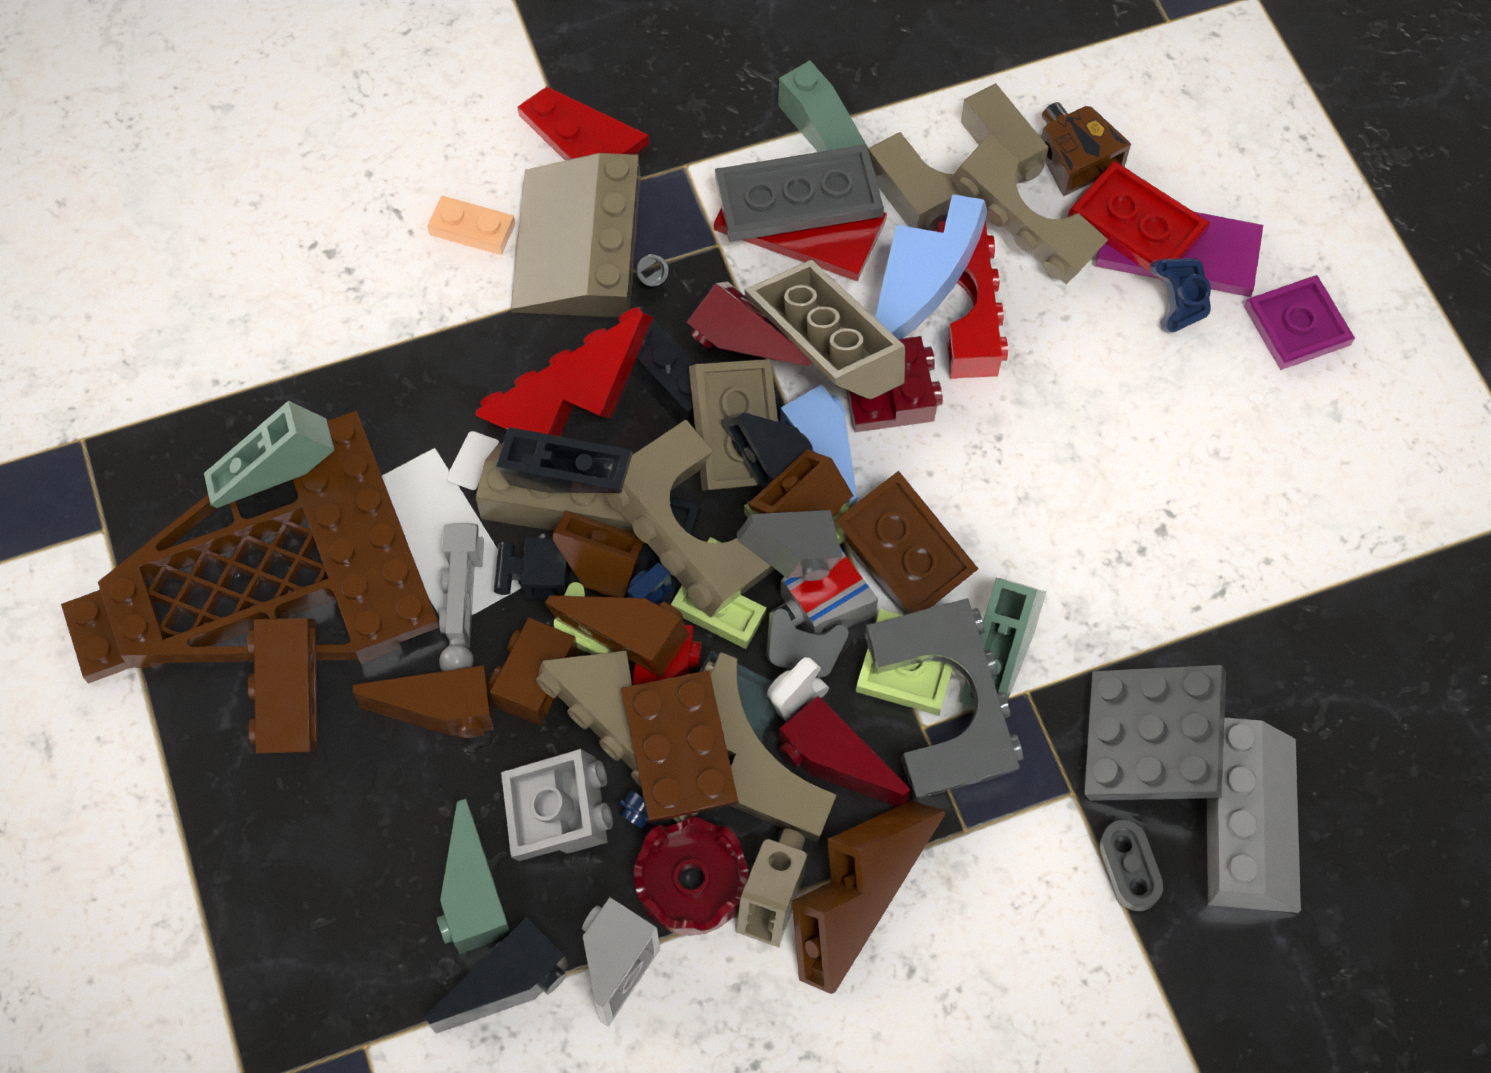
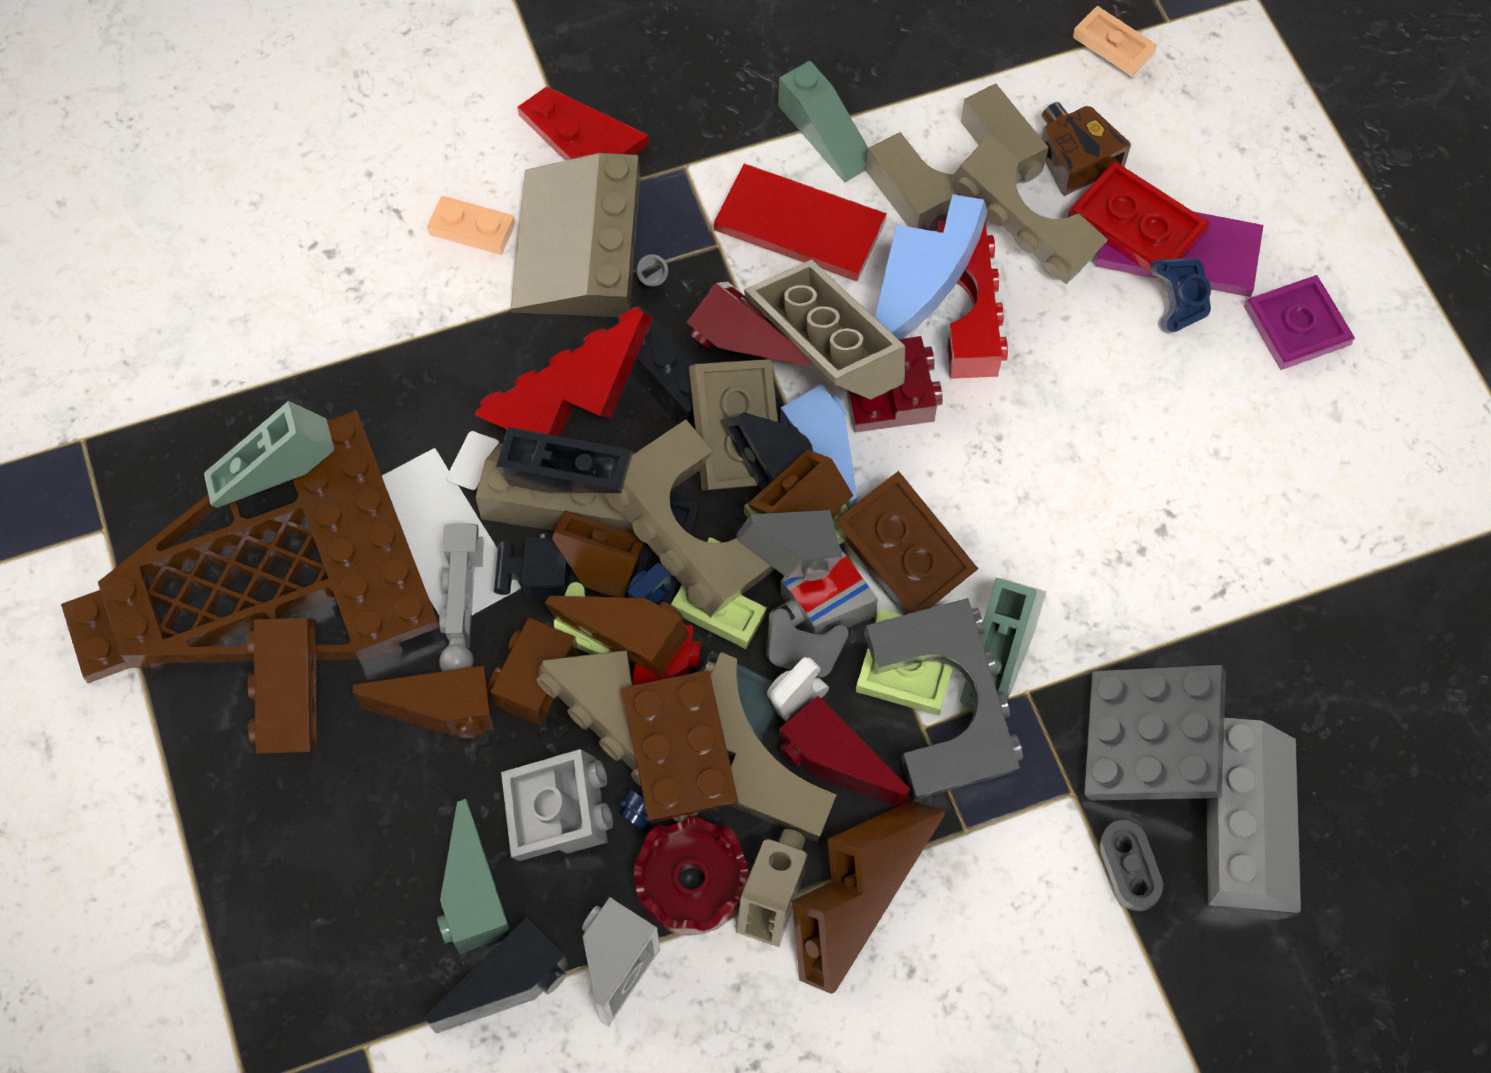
dark grey plate [715,144,884,242] -> none
none -> light nougat plate [1073,6,1157,77]

